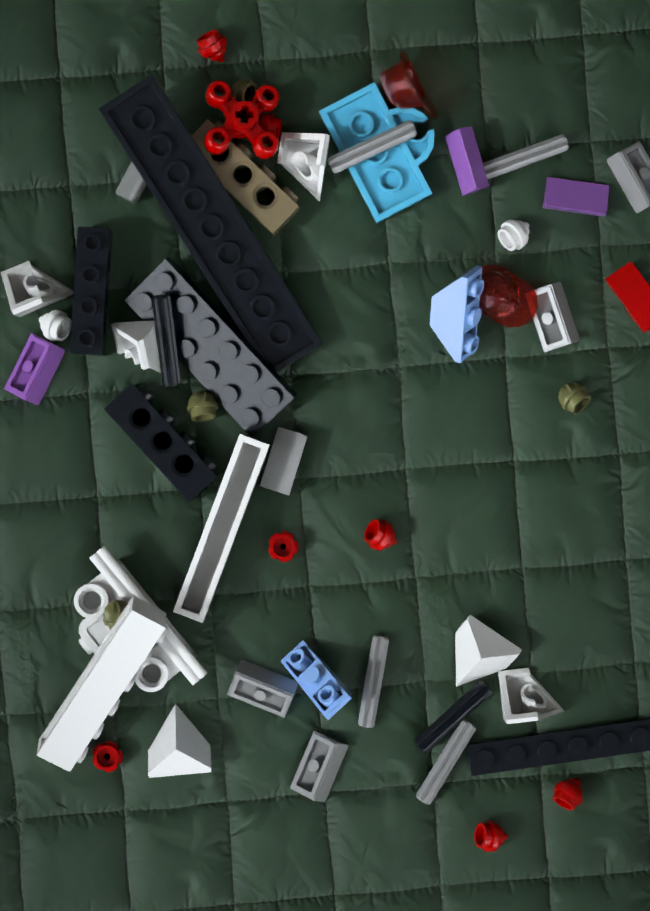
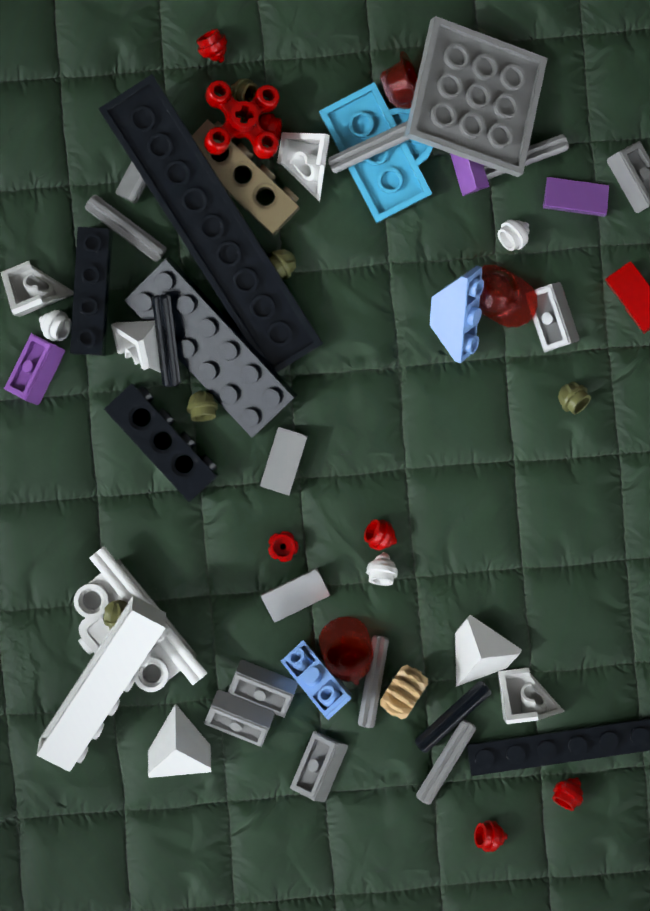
red plate [92,741,123,772] -> none
white brick [173,434,270,623] -> none
none -> light grey axle [85,195,167,262]
none -> light grey slope [204,690,275,747]
none -> light grey slope [260,568,331,623]
none -> olive plate [269,249,296,279]
none -> clear red piece [319,616,374,686]
none -> white plate [366,552,398,586]
none -> tan gear [380,665,428,720]
none -> light grey plate [404,16,548,177]

